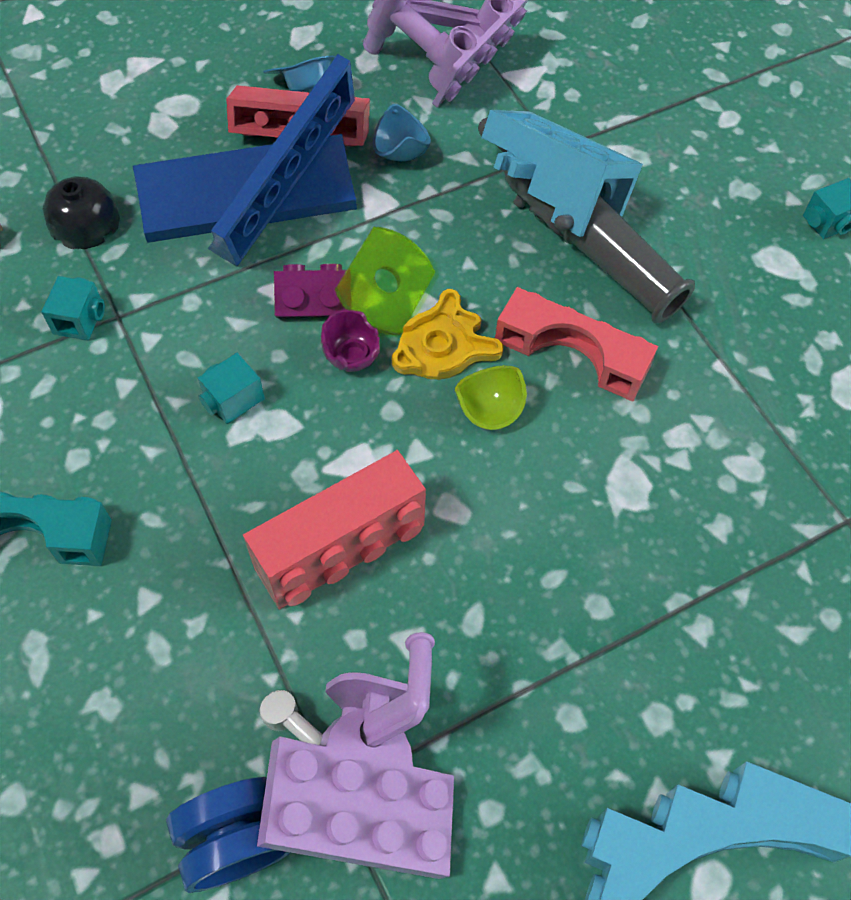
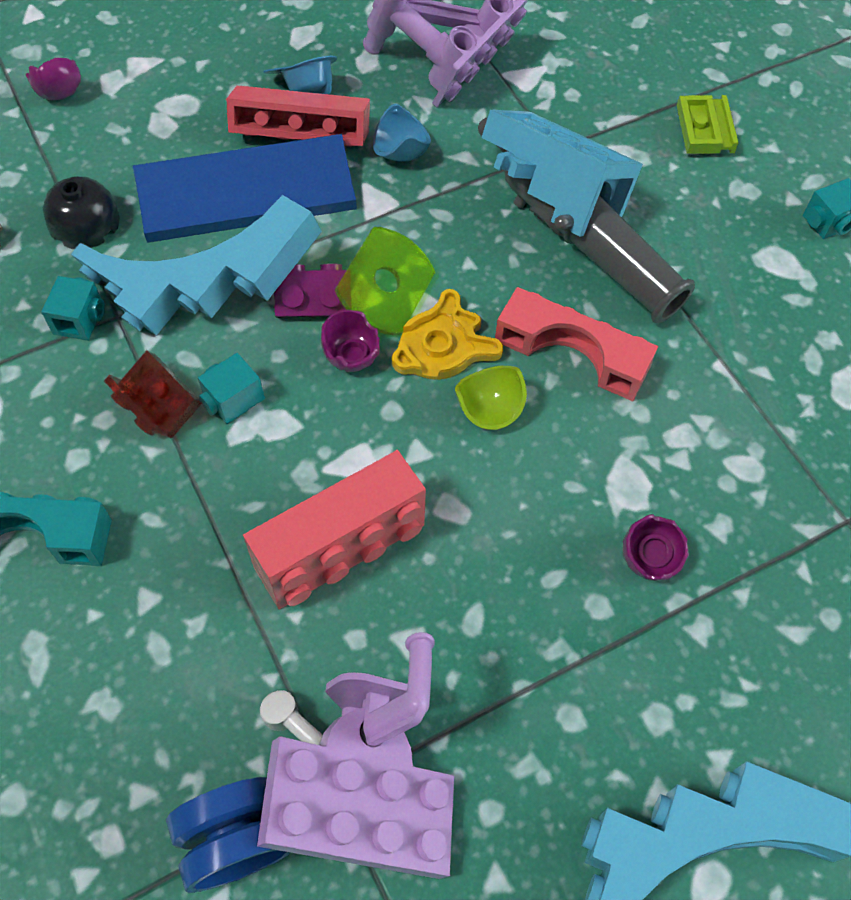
blue arch [208,54,355,267] -> none
none -> magenta hair [25,58,81,101]
none -> medium azure arch [71,195,322,336]
none -> clear red bracket [104,350,202,438]
none -> magenta hair [623,514,689,581]
none -> lime plate [676,95,739,154]

